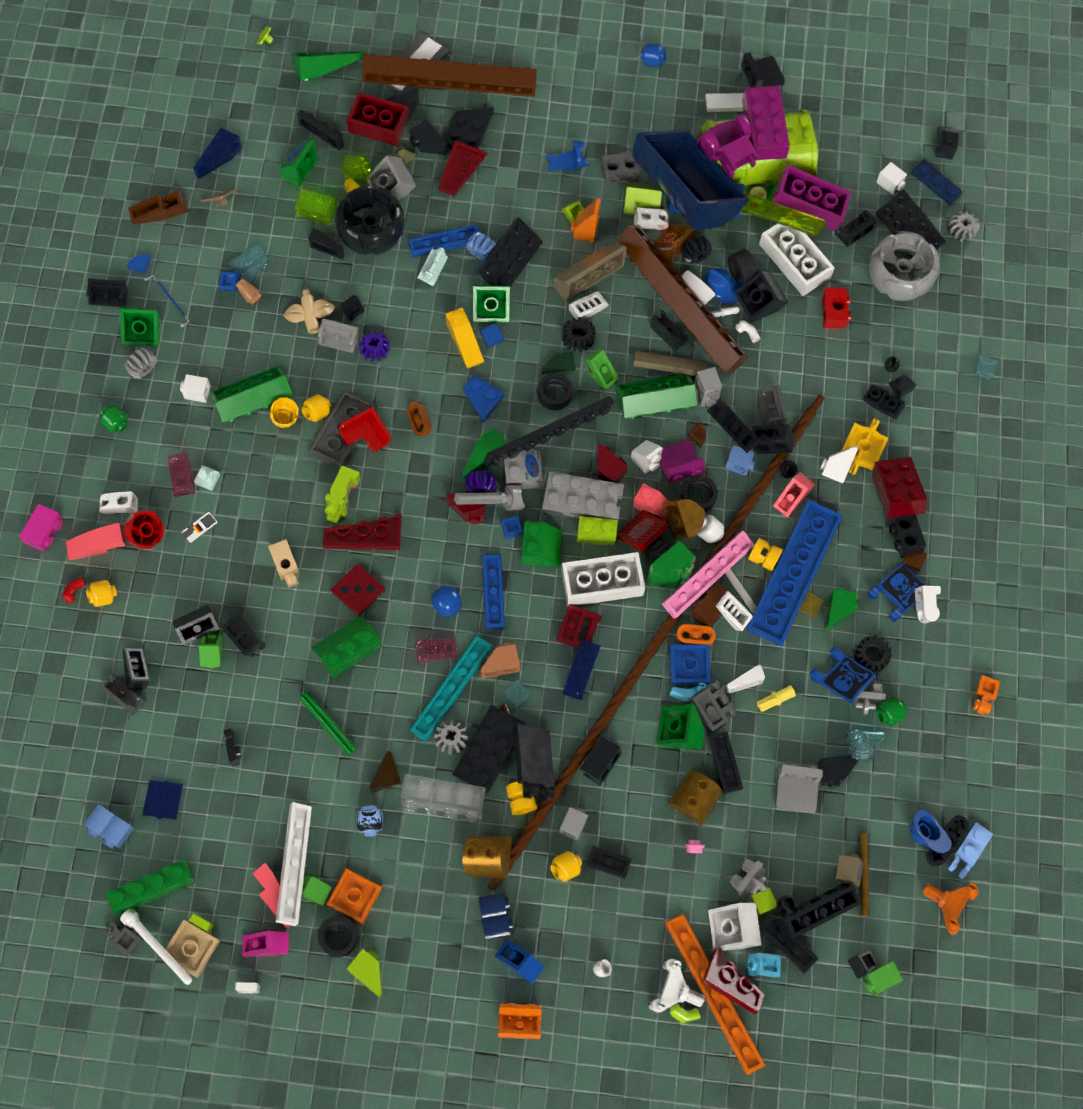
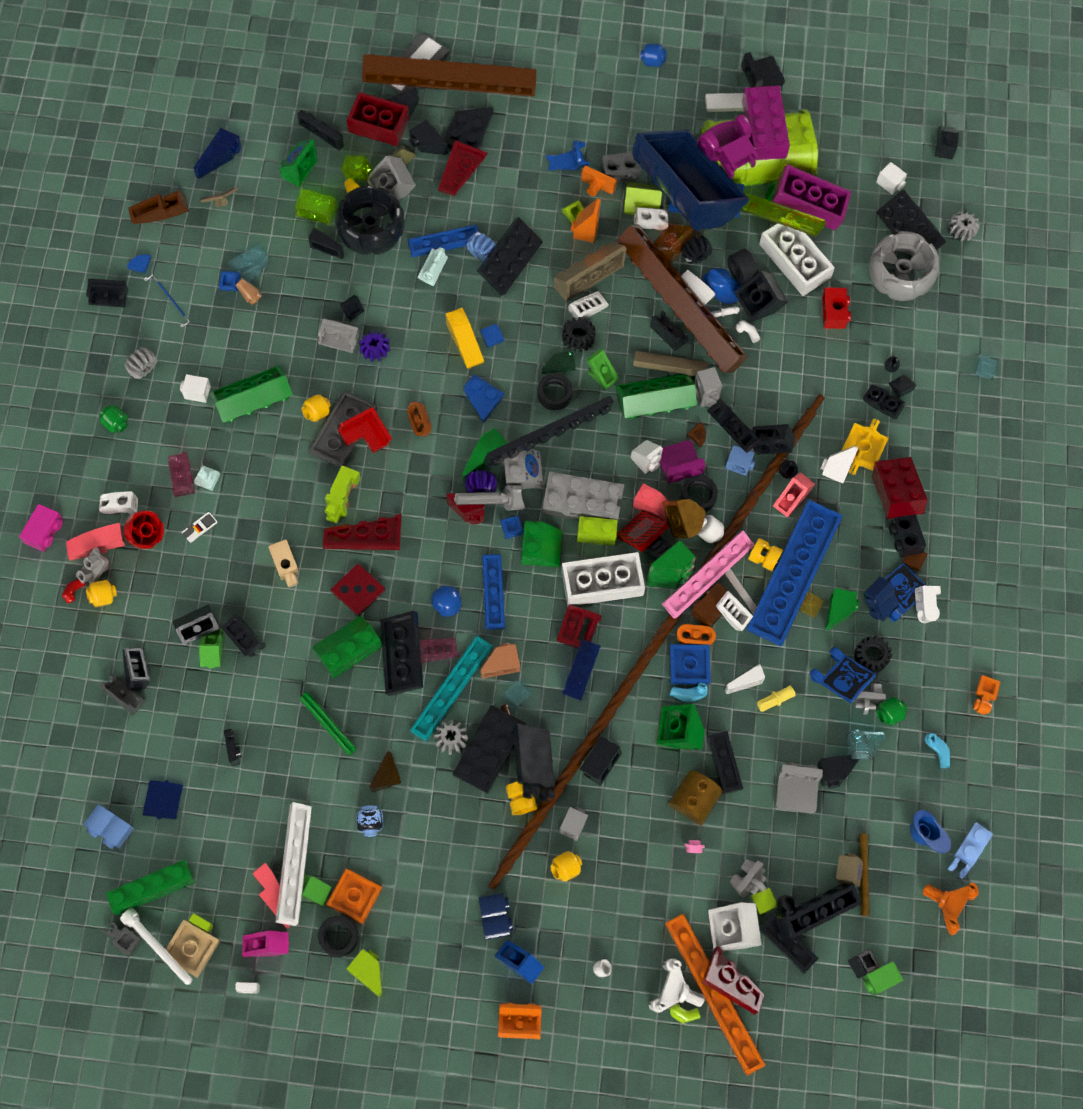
green slope [120,308,162,346] -> none
lime plant [256,26,274,45] -> none
yellow hair [270,397,299,428] -> none
tan plant [283,290,335,334] -> none
green wedge [291,51,366,81] -> none
clear brick [400,774,486,822] -> none
pearl gold brick [462,835,512,879] -> none
green slope [473,285,510,322] -> none
black plate [586,846,631,879] -> none
dark red slope [596,443,628,483] -> none
dark grey plate [690,680,737,732] -> none
medium azure bracket [747,953,781,978] -> none
tan tile [749,186,767,205] -> none
dark grey hinge [757,385,788,426] -> none
black hinge [835,210,877,247] -> none
dark blue plate [911,159,963,206] -> none
black beam [926,815,969,867] -> none
none -> light grey hips [76,548,109,584]
none -> black plate [380,611,424,696]
none -> orange tile [581,166,617,196]
none -> dark blue brick [864,576,899,622]
none -> medium azure arm [925,733,950,768]

